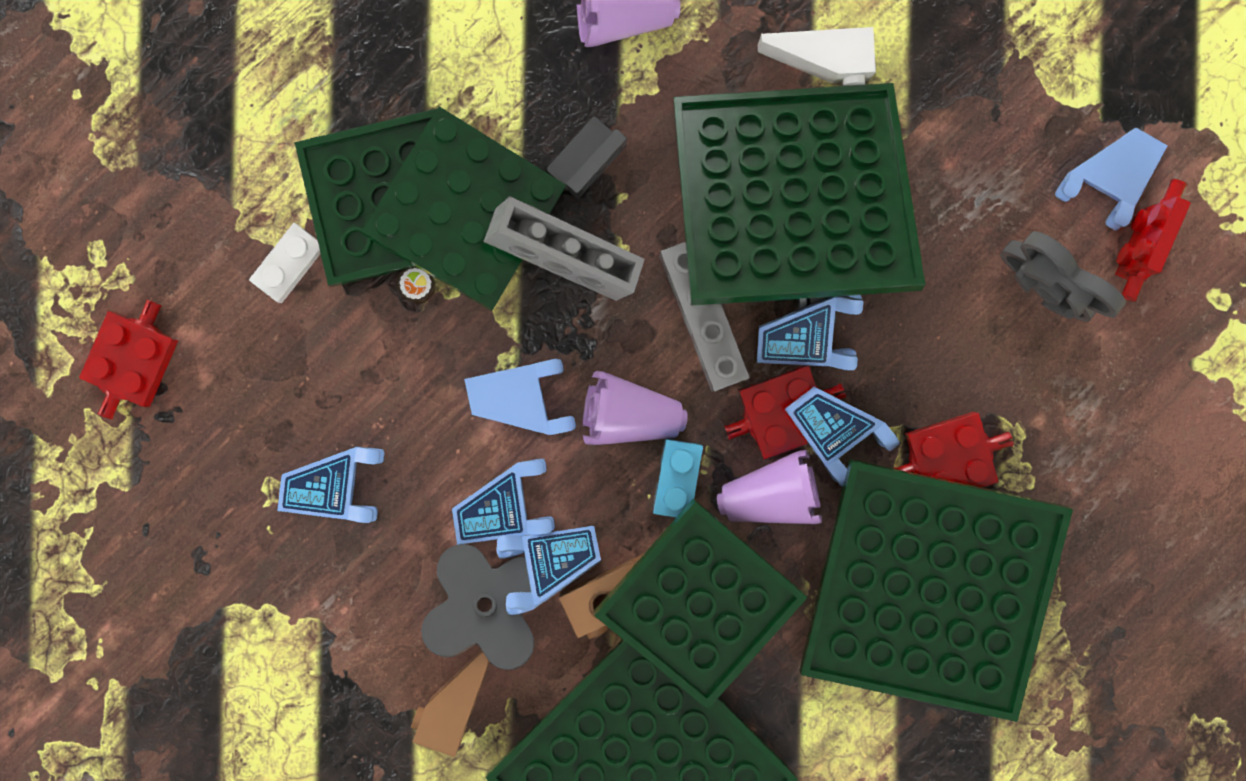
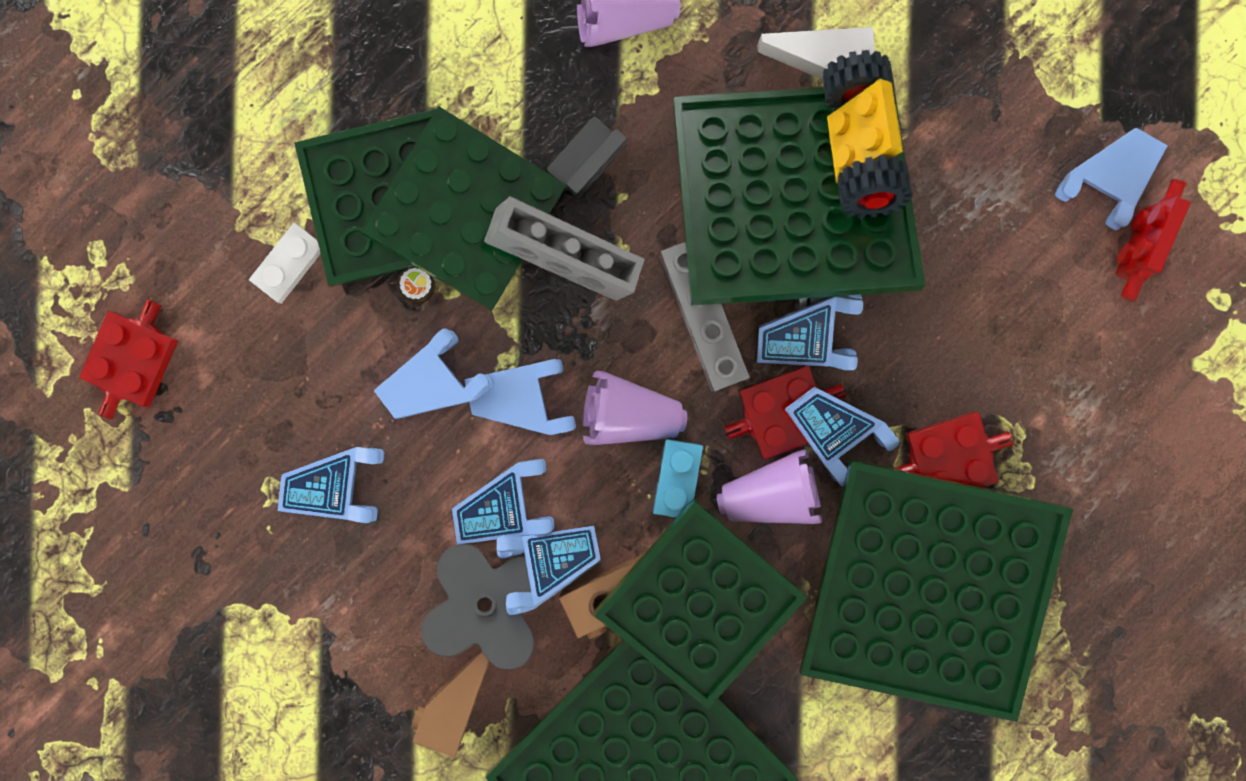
dark grey plant [1000,231,1126,322] -> none
none -> light blue flag [374,328,494,419]
none -> plate [822,50,913,218]

